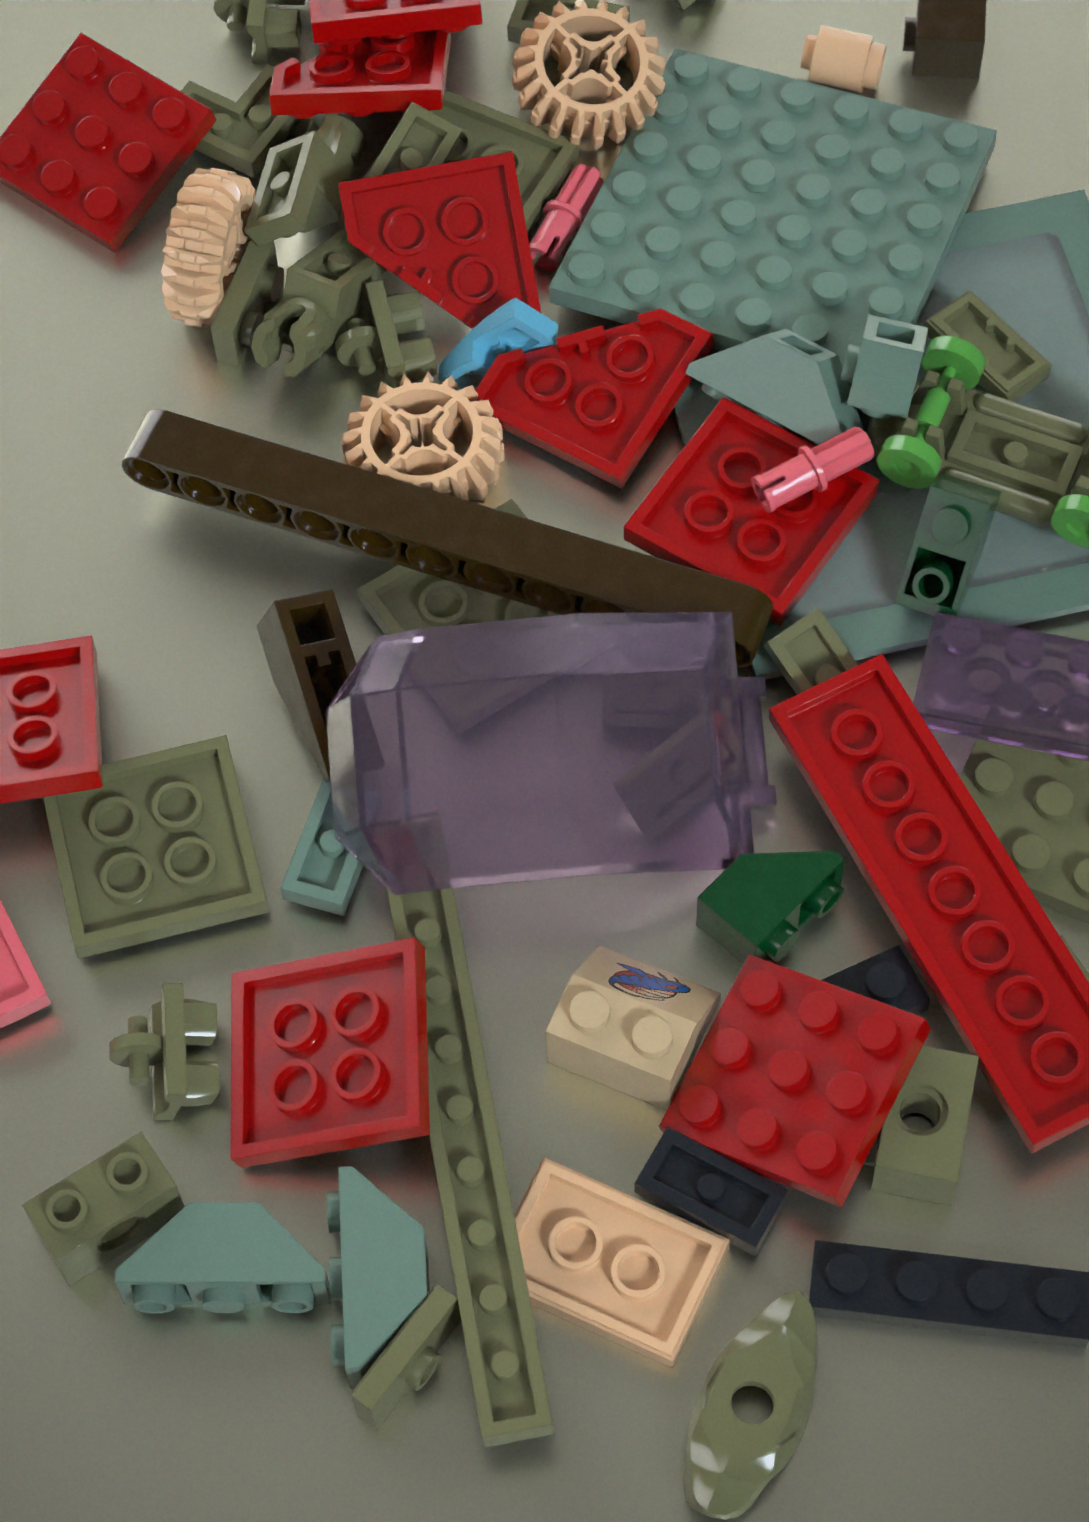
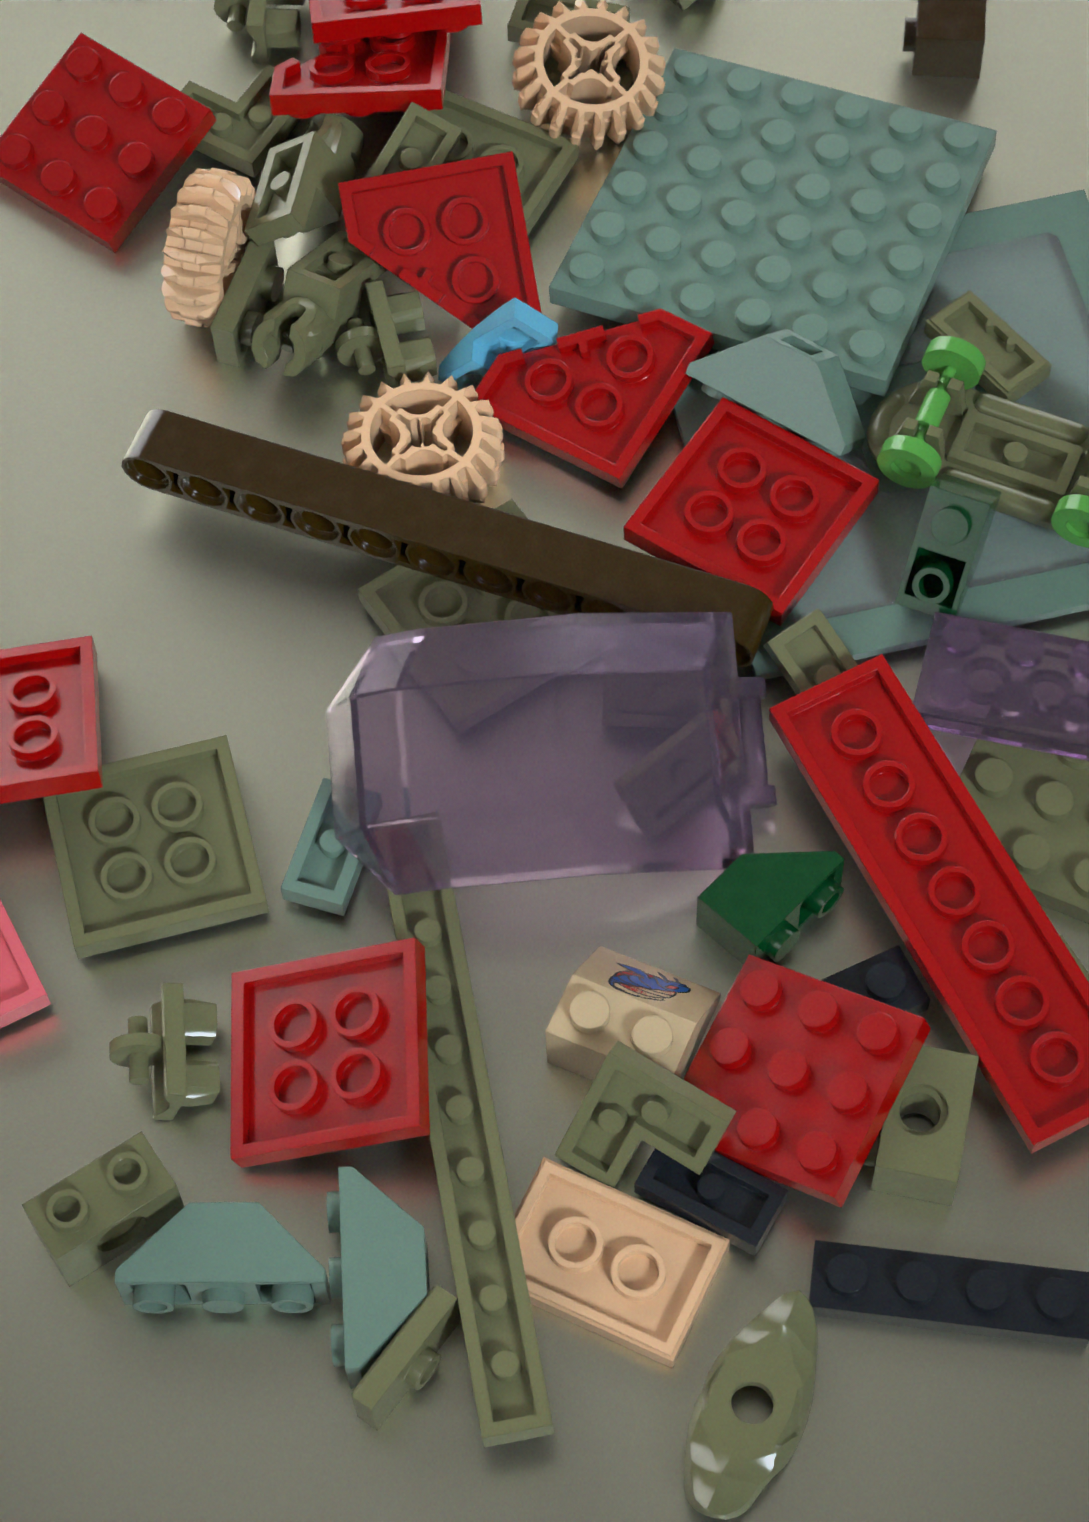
dark brown slope [256,589,388,783] -> none
coral axle [529,164,604,272] -> none
coral axle [751,427,874,513] -> none
light nougat brick [800,25,887,93] -> none
sand green brick [840,314,928,419] -> none
none -> olive plate [554,1041,737,1188]

